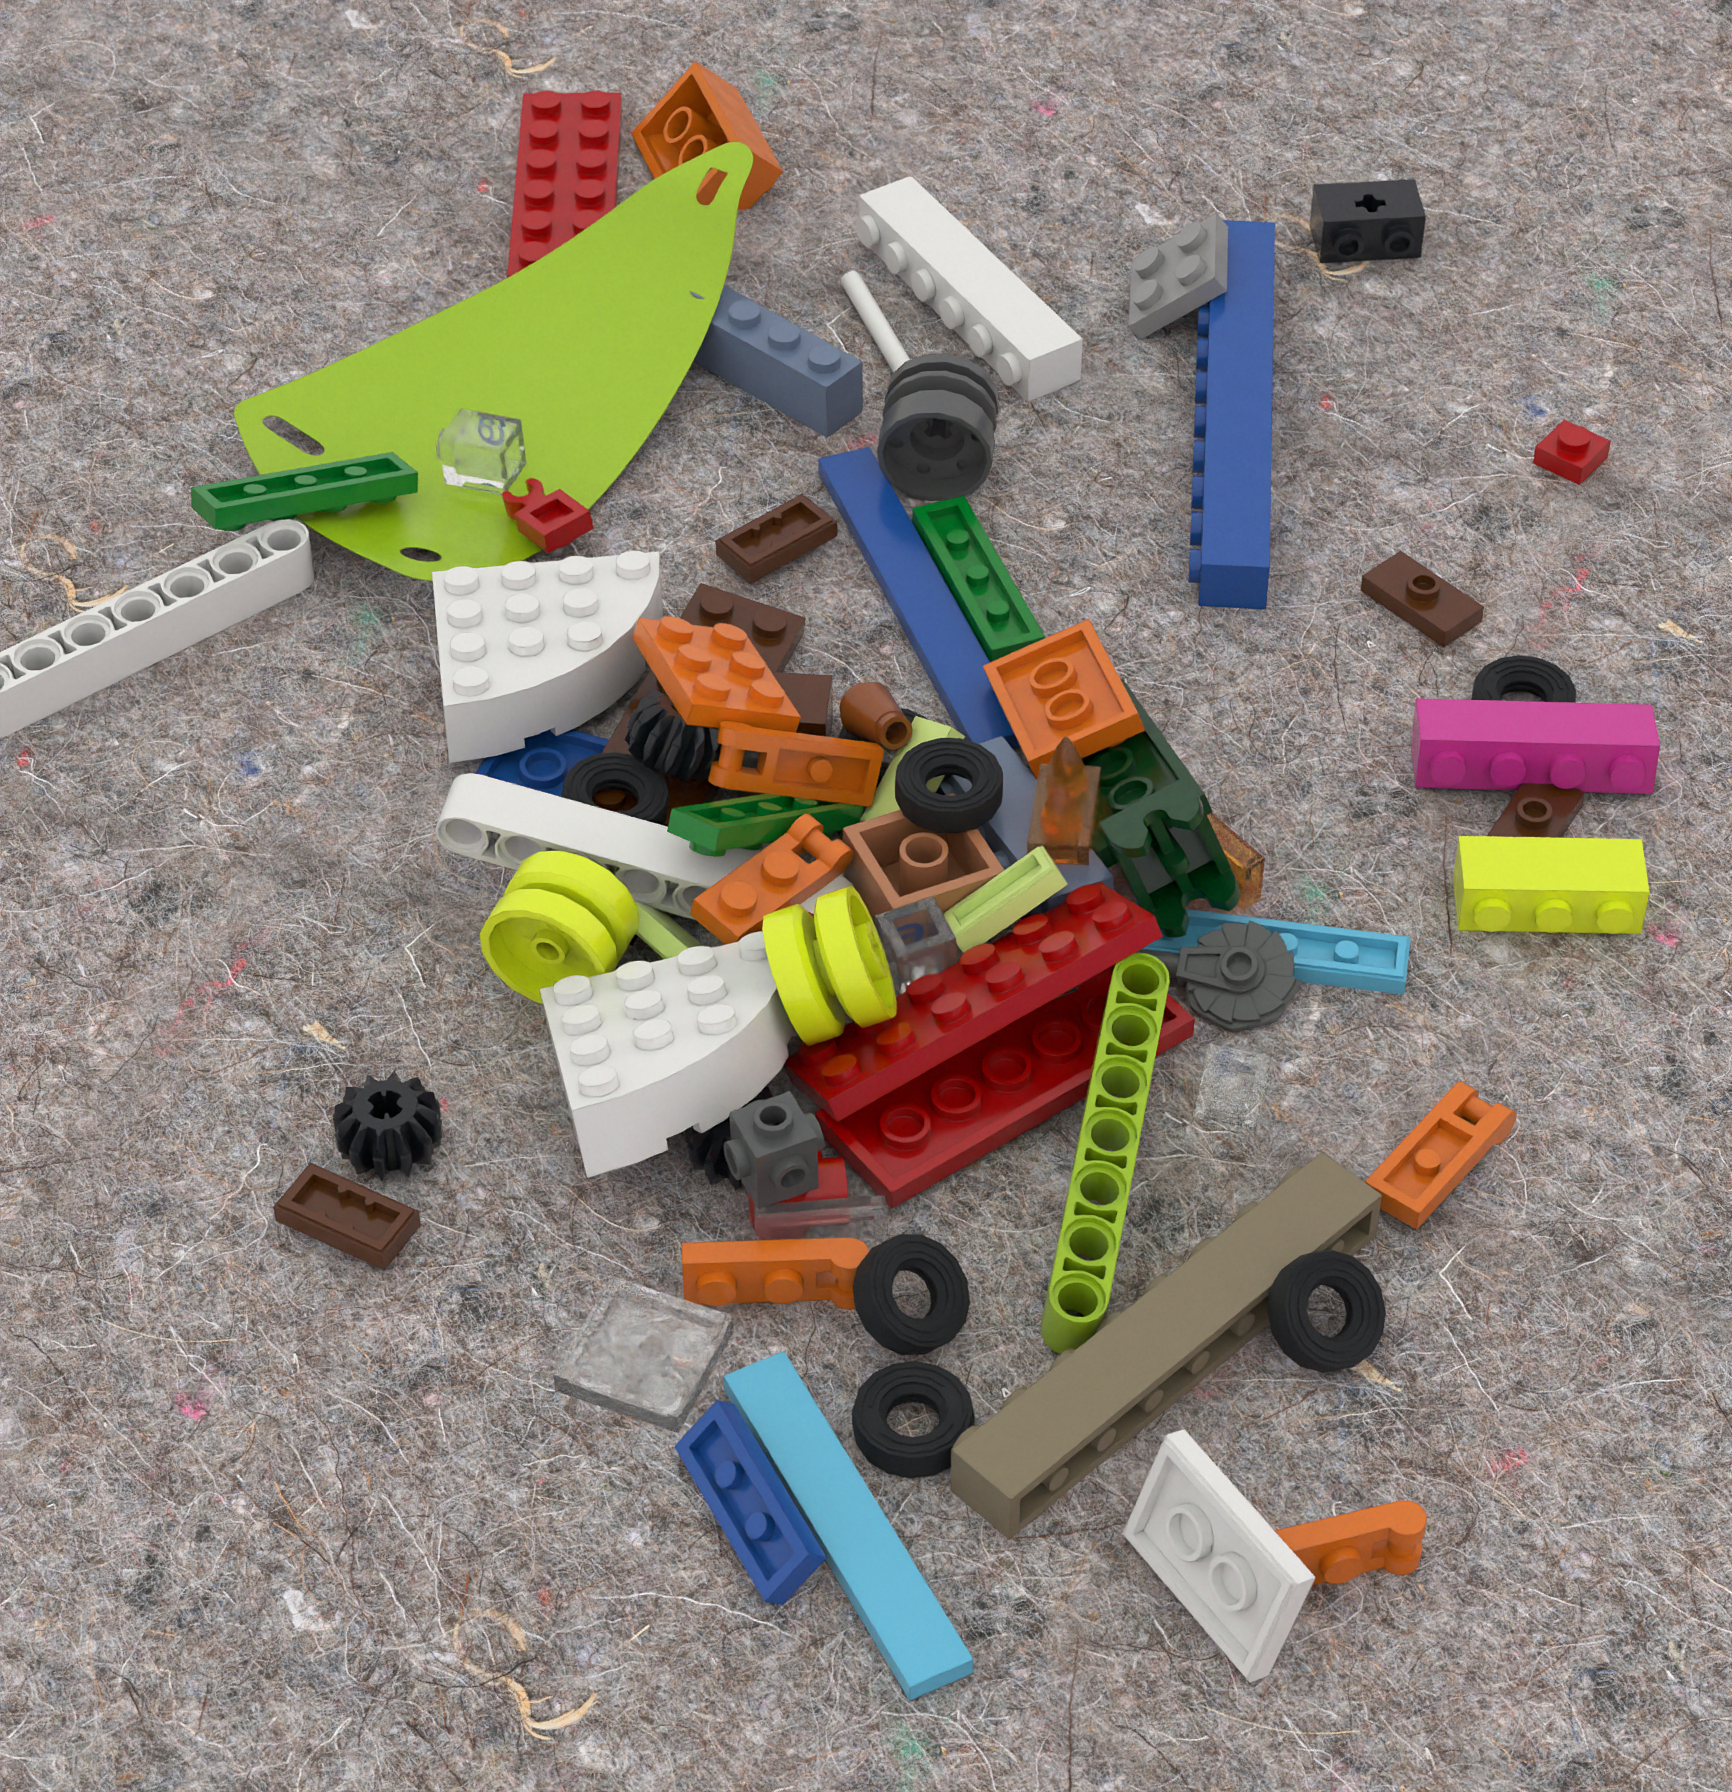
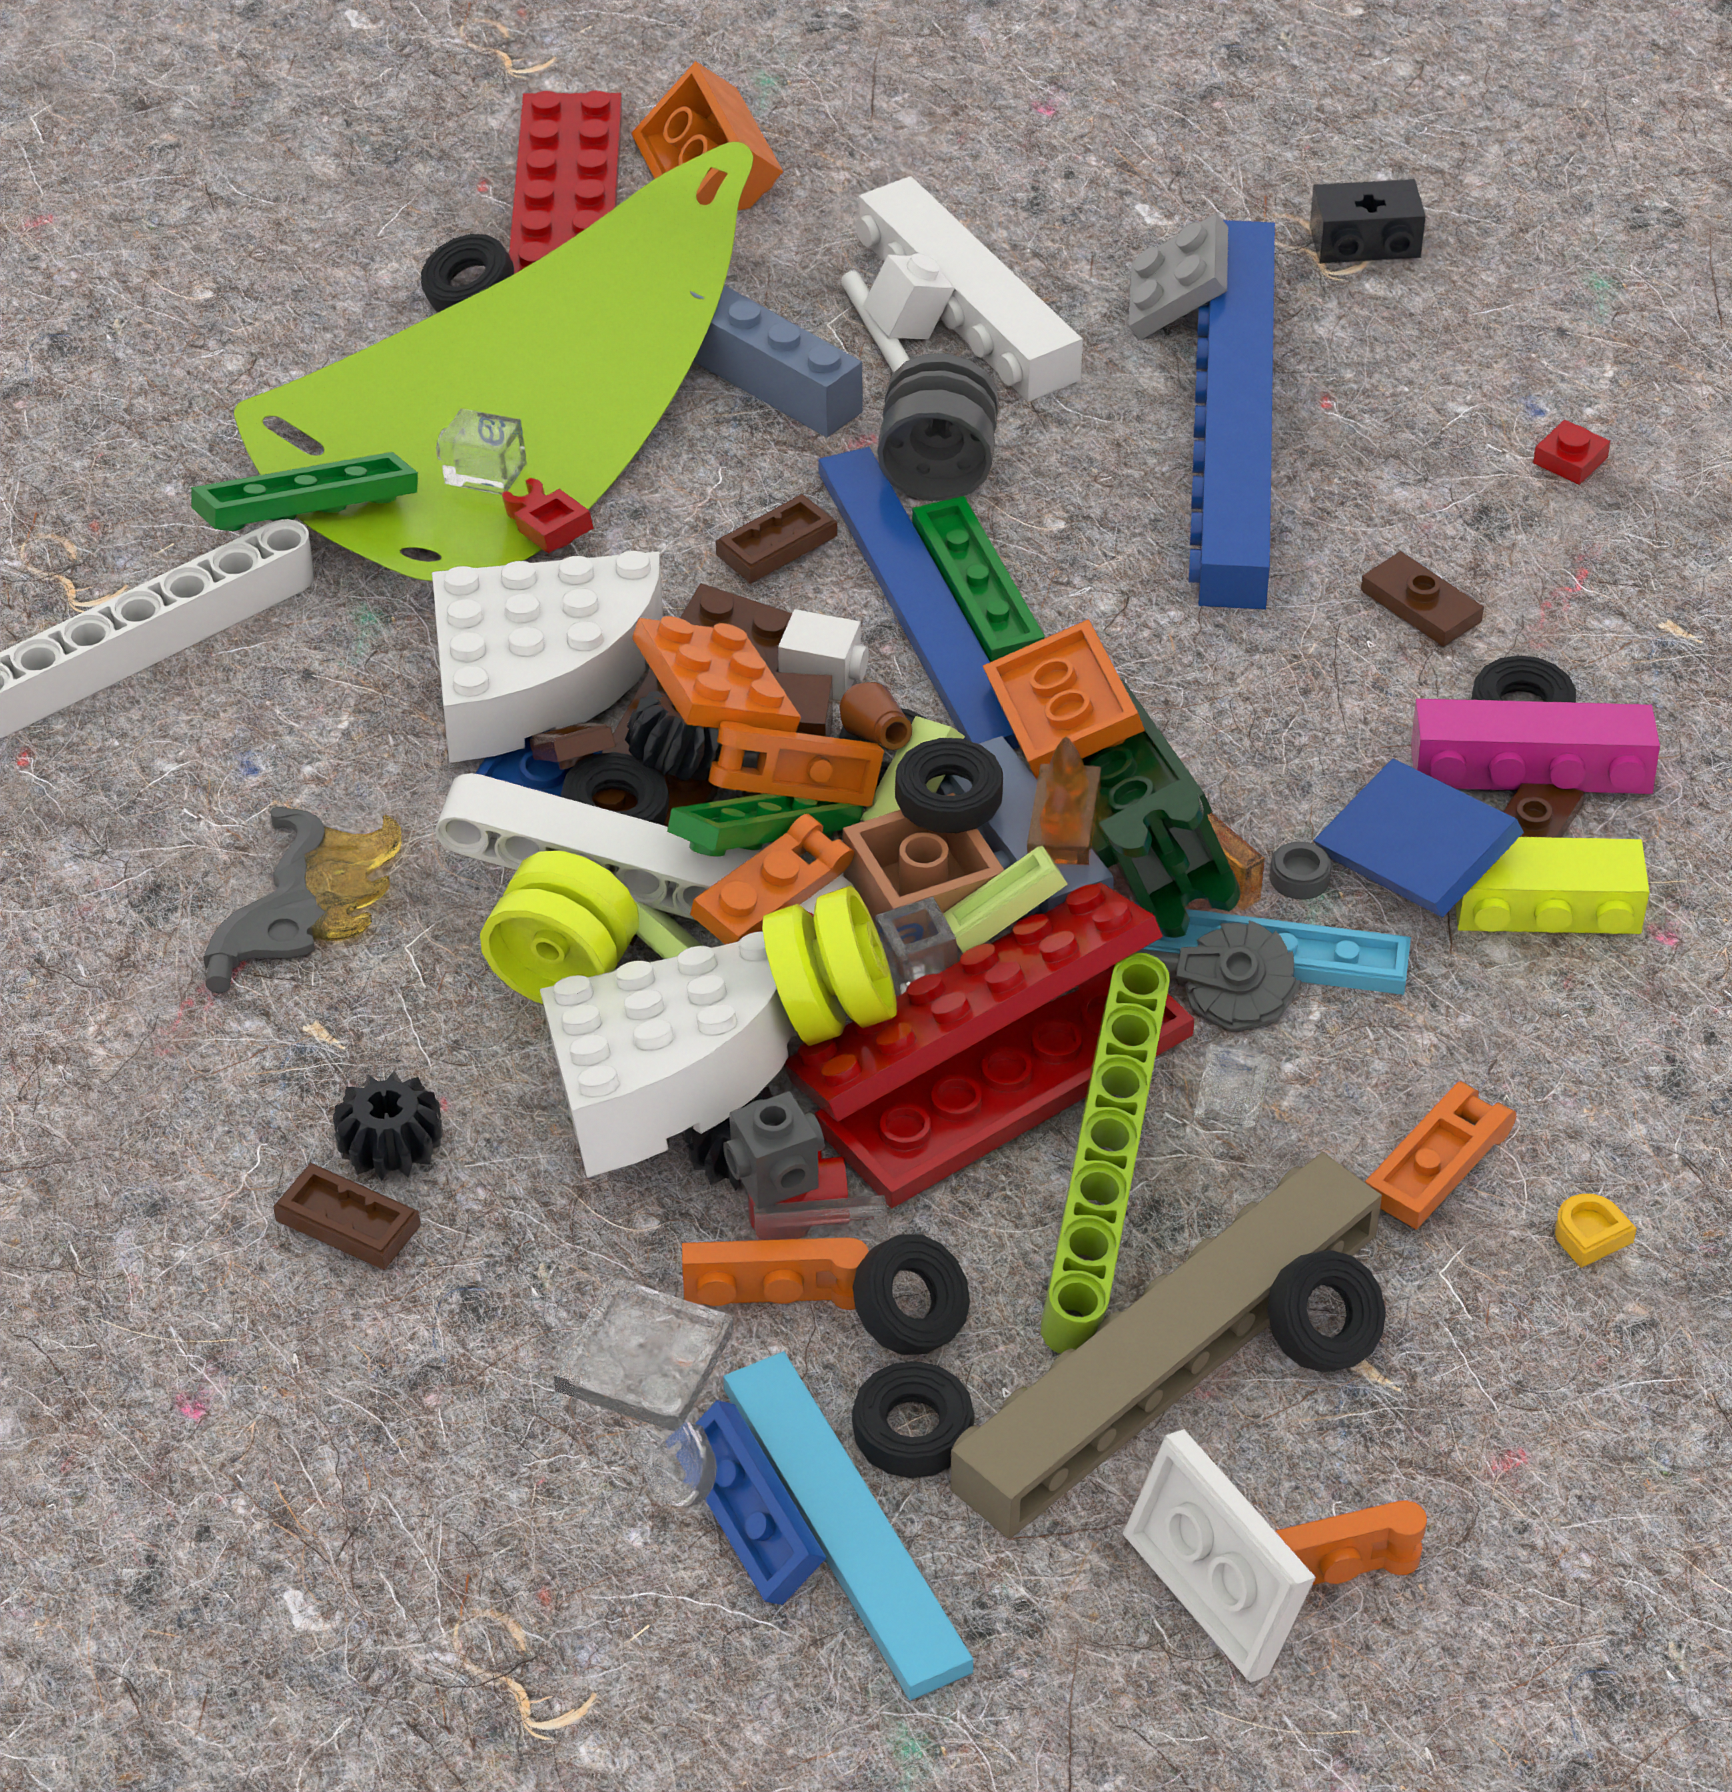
none -> piece [203,807,402,993]
none -> black tyre [421,234,514,313]
none -> reddish brown plate [529,722,616,769]
none -> clear tile [641,1421,717,1508]
none -> white brick [778,609,869,701]
none -> white brick [863,253,955,340]
none -> dark grey tile [1270,842,1332,900]
none -> blue tile [1313,758,1524,918]
none -> yellow tile [1555,1193,1637,1268]

